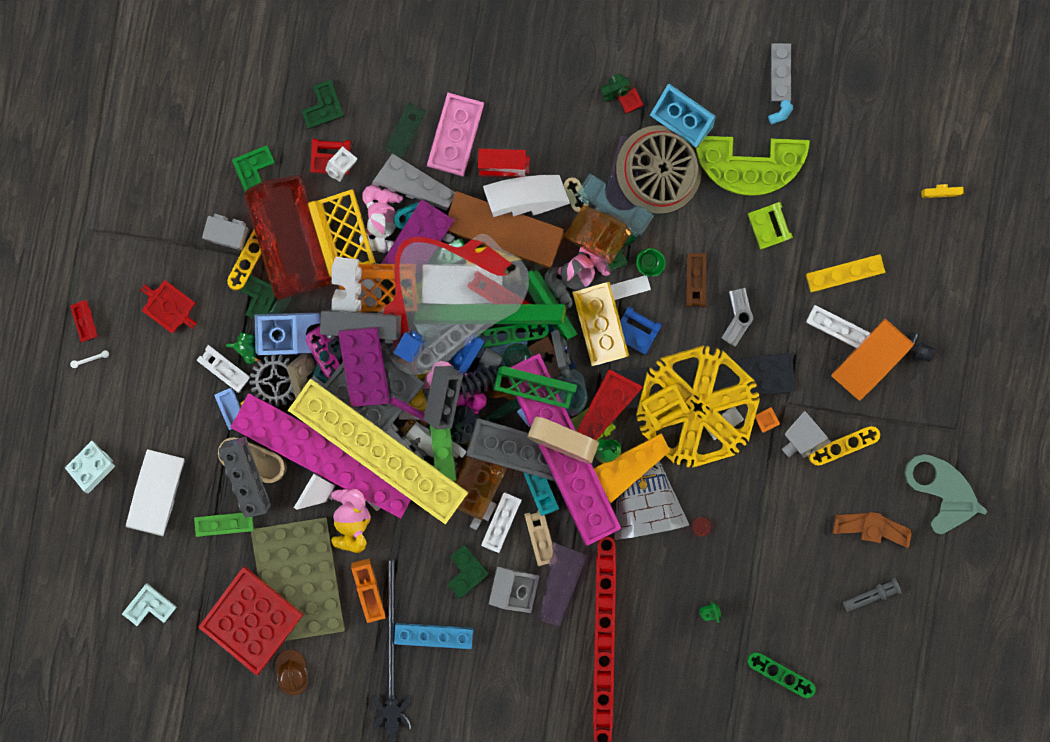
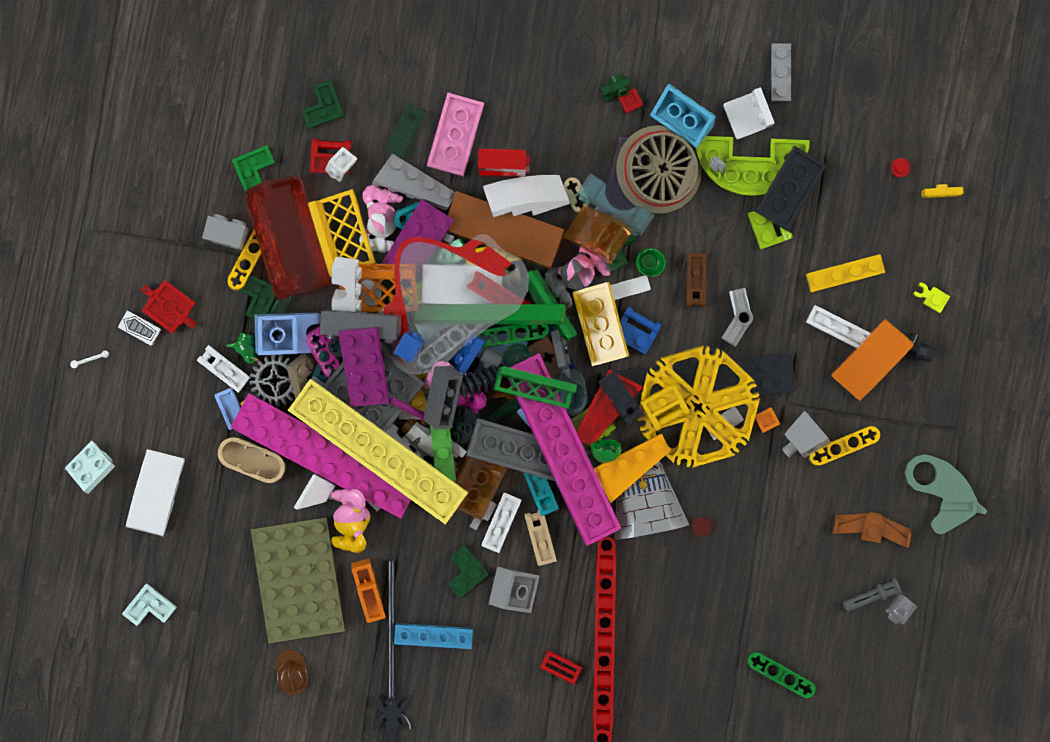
red plate [70,300,98,342] -> none
bright green plate [194,513,254,537] -> none
red plate [198,567,304,676] -> none
dark grey brick [219,437,271,518] -> none
tan plant [527,417,599,464] -> none
clear purple wing [540,542,588,627] -> none
green hinge [699,600,722,623] -> none
medium azure arm [768,100,793,125] -> none
none -> tile [118,311,161,346]
none -> red tile [540,650,583,684]
none -> black plate [598,371,645,426]
none -> light grey plate [709,155,727,173]
none -> white bracket [723,87,774,139]
none -> black tile [754,146,827,231]
none -> clear brick [885,594,918,625]
none -> red plate [891,158,910,177]
none -> neon yellow plate [913,283,950,313]

